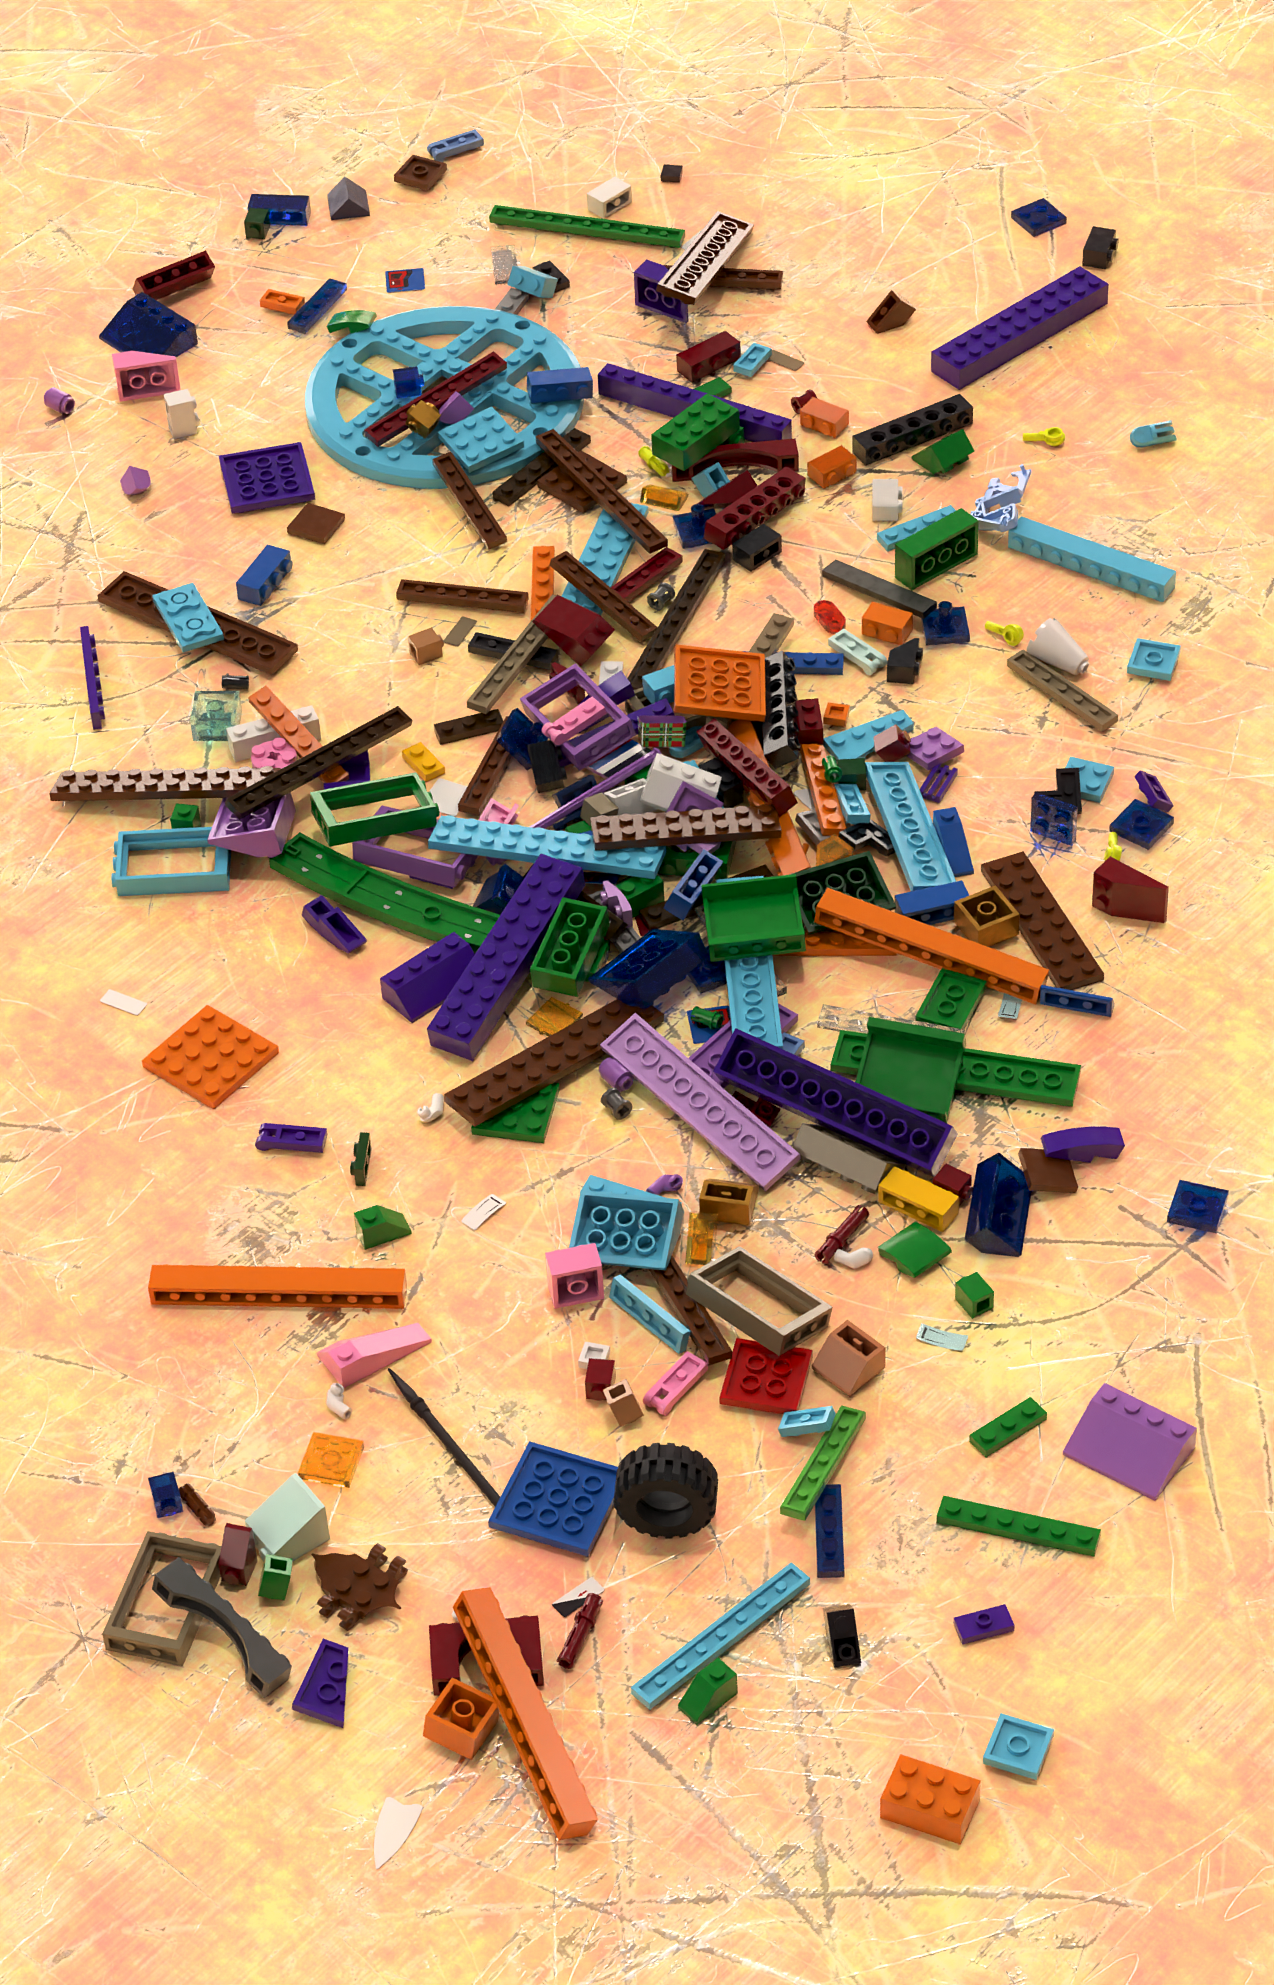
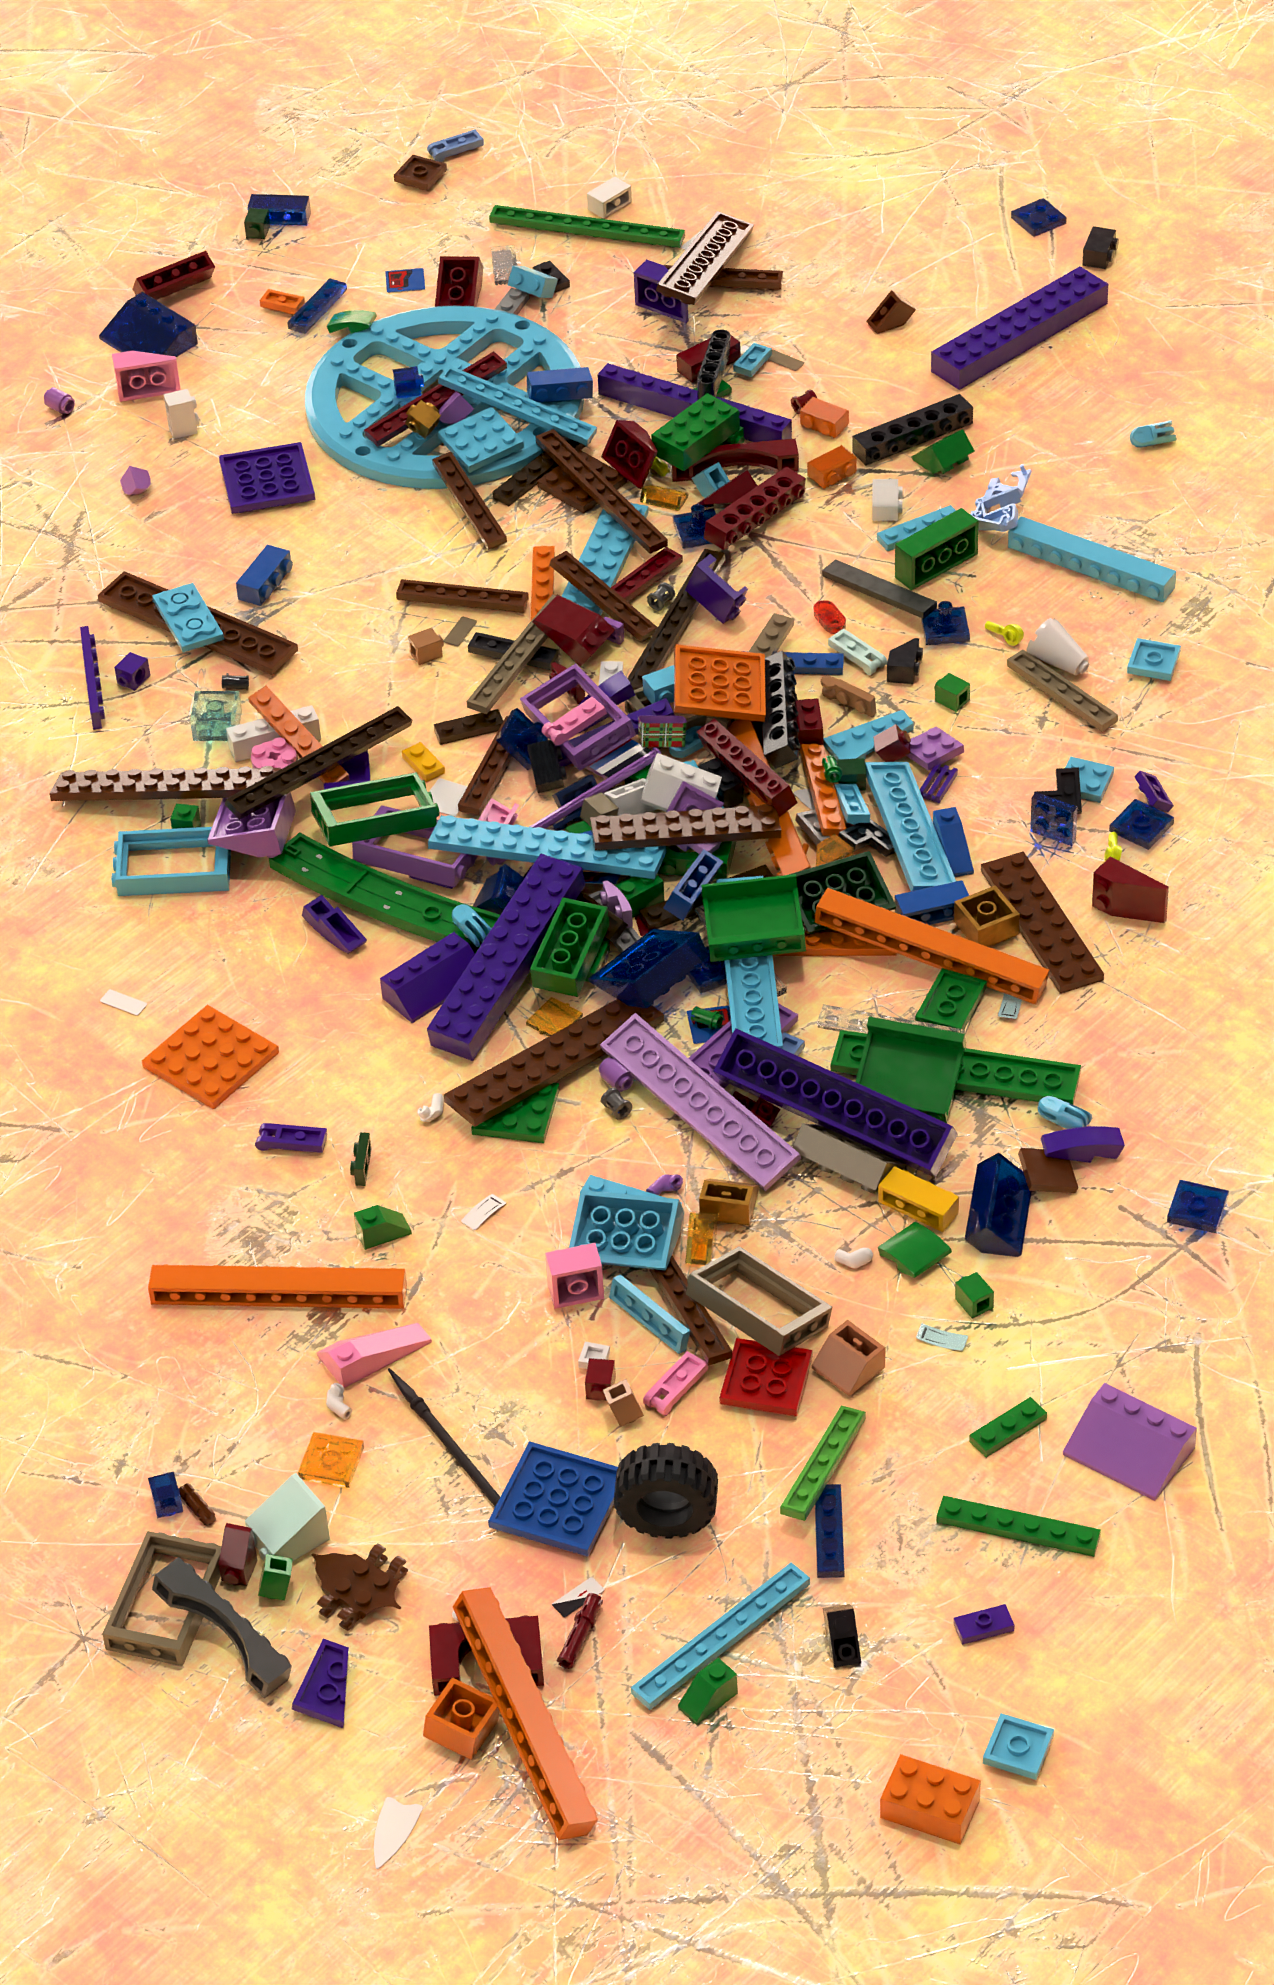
reddish brown tile [287,503,345,544] -> none
slope [327,176,370,220] -> none
black tile [660,164,683,183] -> none
black brick [732,524,782,572] -> none
medium azure plate [778,1406,836,1437] -> none
dark red pin [814,1205,869,1264] -> none
orange plate [823,702,850,727] -> none
orange brick [862,602,913,645] -> none
dark red brick [933,1163,973,1206] -> none
neon yellow plate [1023,427,1065,446] -> none
blue slope [1040,985,1115,1017] -> none
none -> dark purple brick [114,652,151,691]
none -> dark red slope [435,256,484,307]
none -> medium azure plate [438,365,597,446]
none -> medium azure arm [452,904,492,947]
none -> dark red slope [601,420,658,489]
none -> medium lavender tile [604,616,624,645]
none -> dark purple panel [685,554,748,624]
none -> black beam [697,329,731,399]
none -> medium nougat hinge [820,675,877,717]
none -> green brick [934,673,970,712]
none -> medium azure arm [1038,1096,1093,1129]

